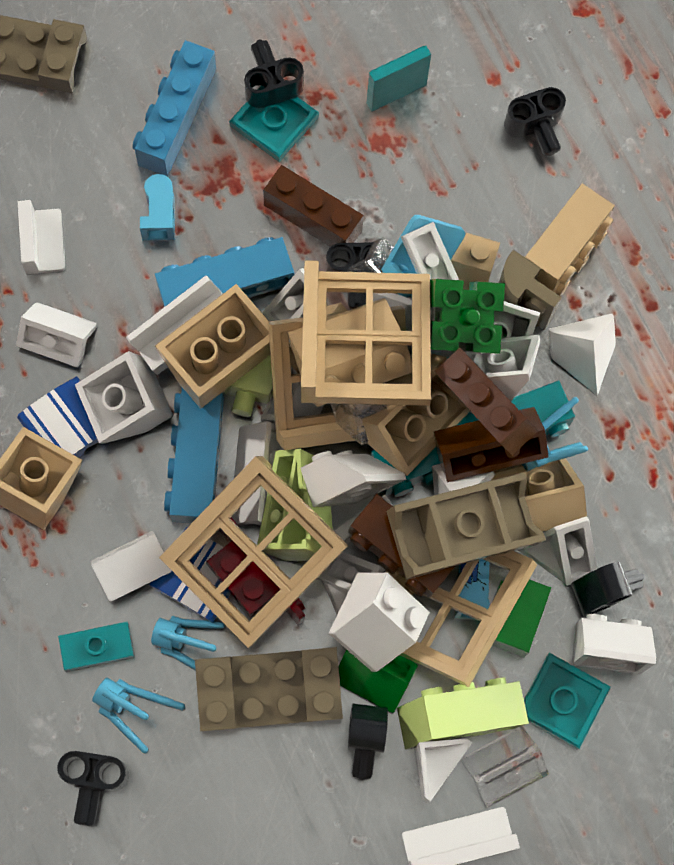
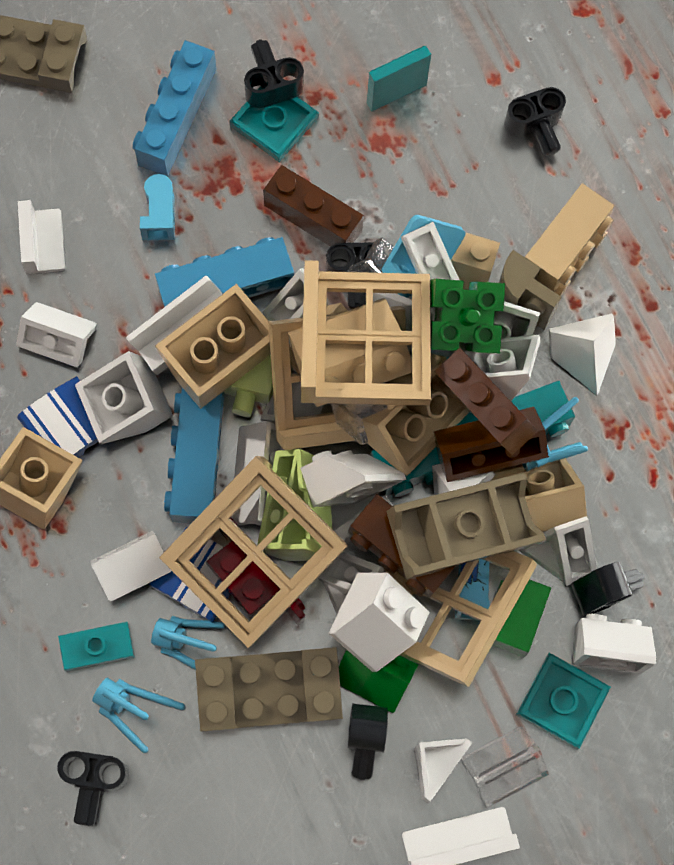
yellowish green wedge [397,677,529,750] -> none

